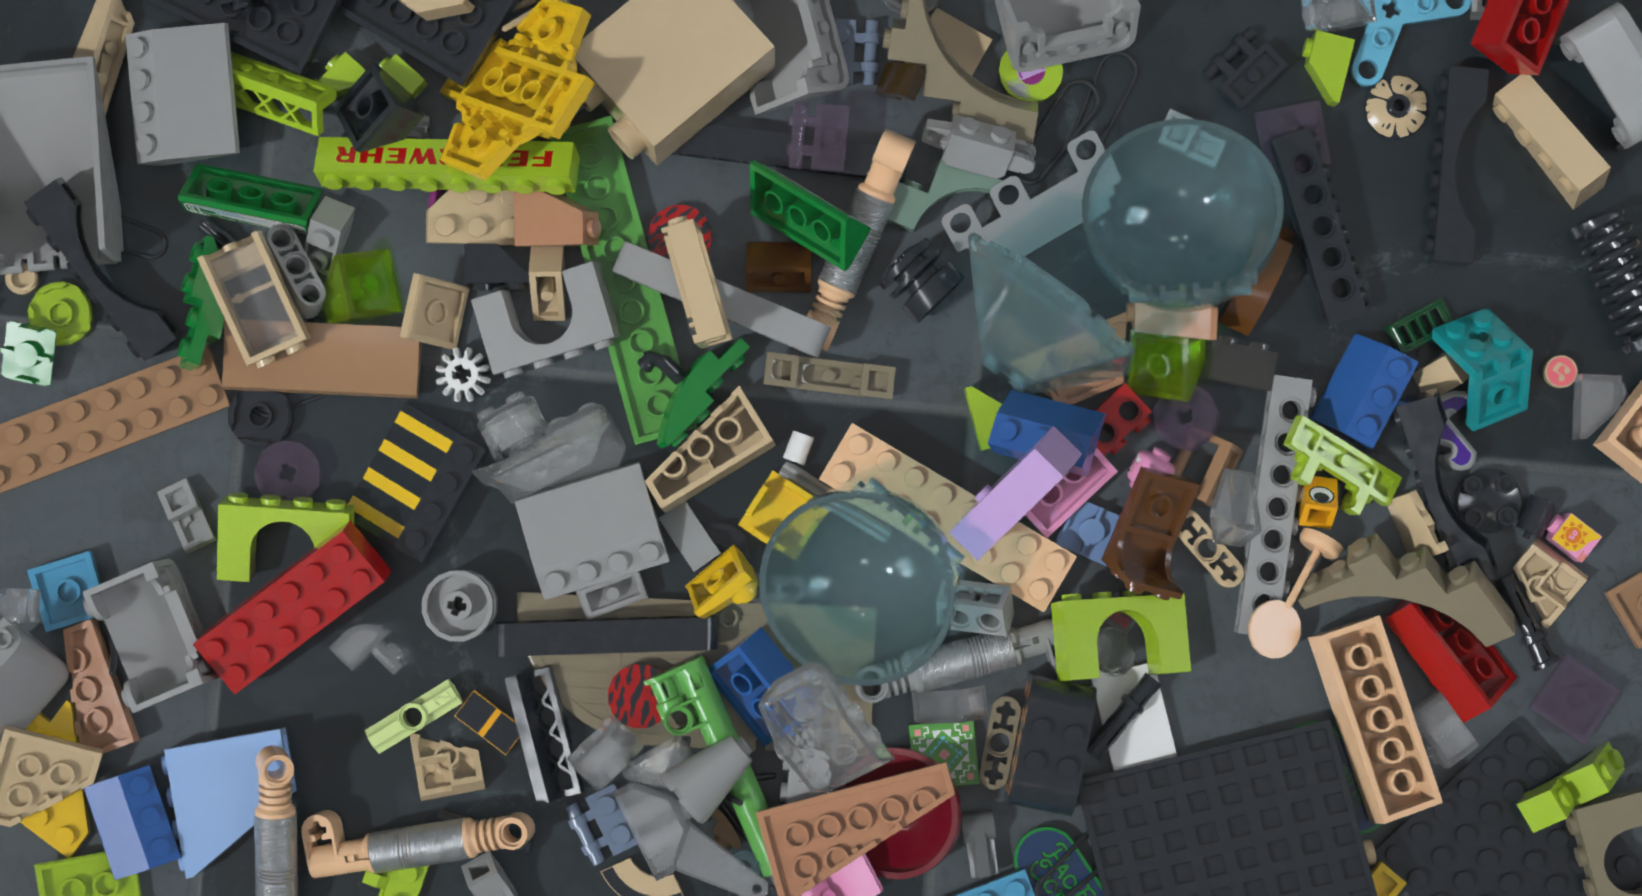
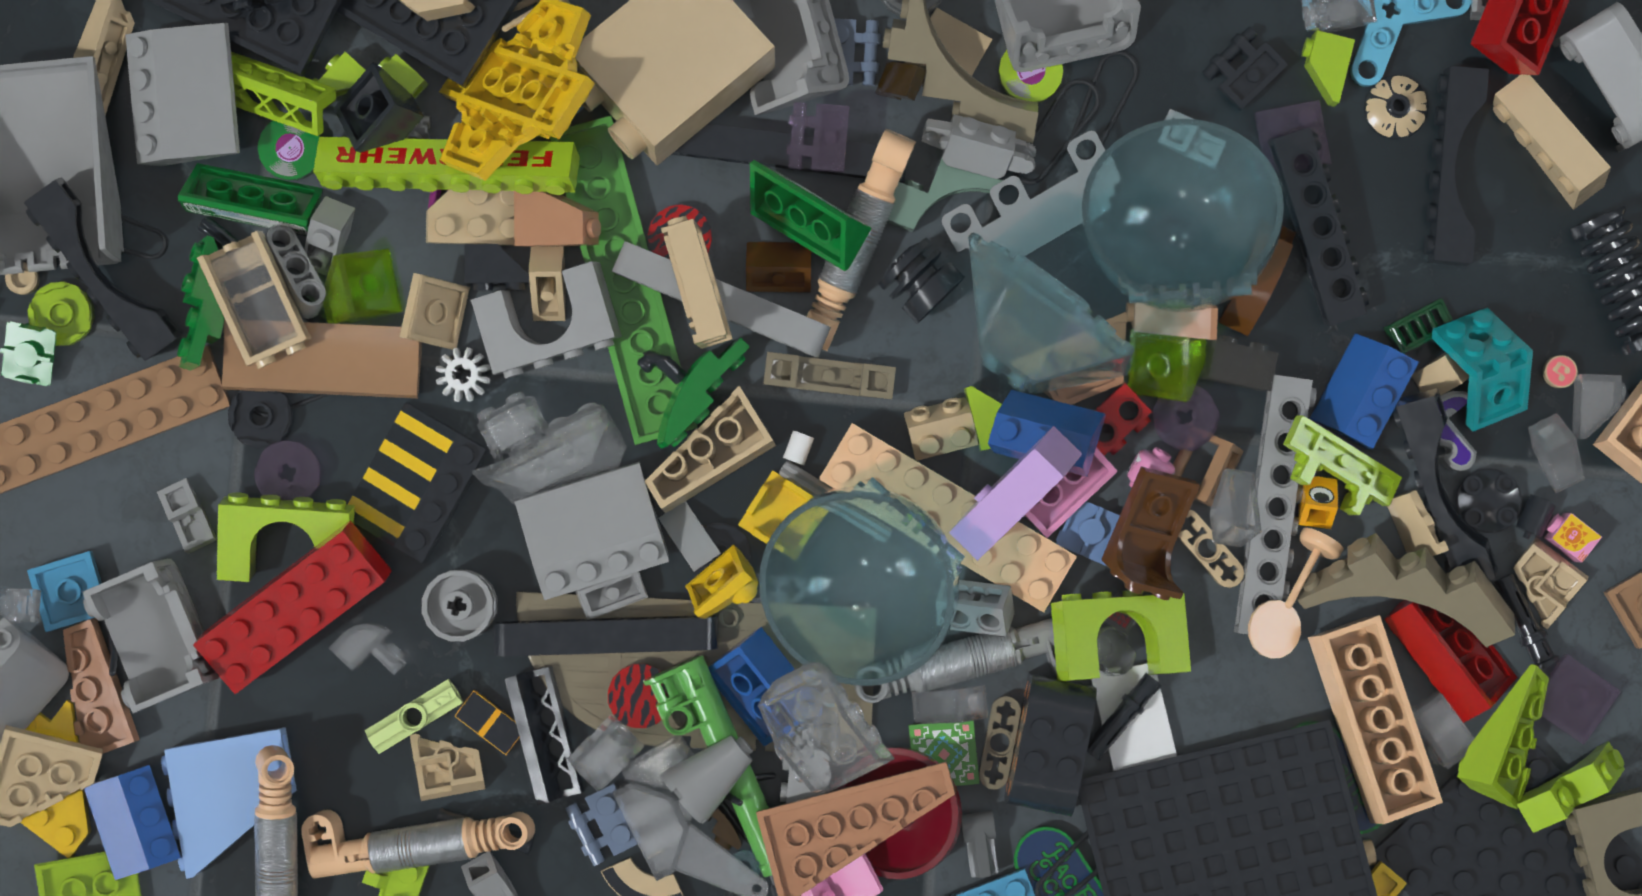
none -> green tile [258,121,321,181]
none -> tan bracket [904,397,979,461]
none -> lime wedge [1457,664,1549,809]
none -> clear slope [1528,413,1585,493]

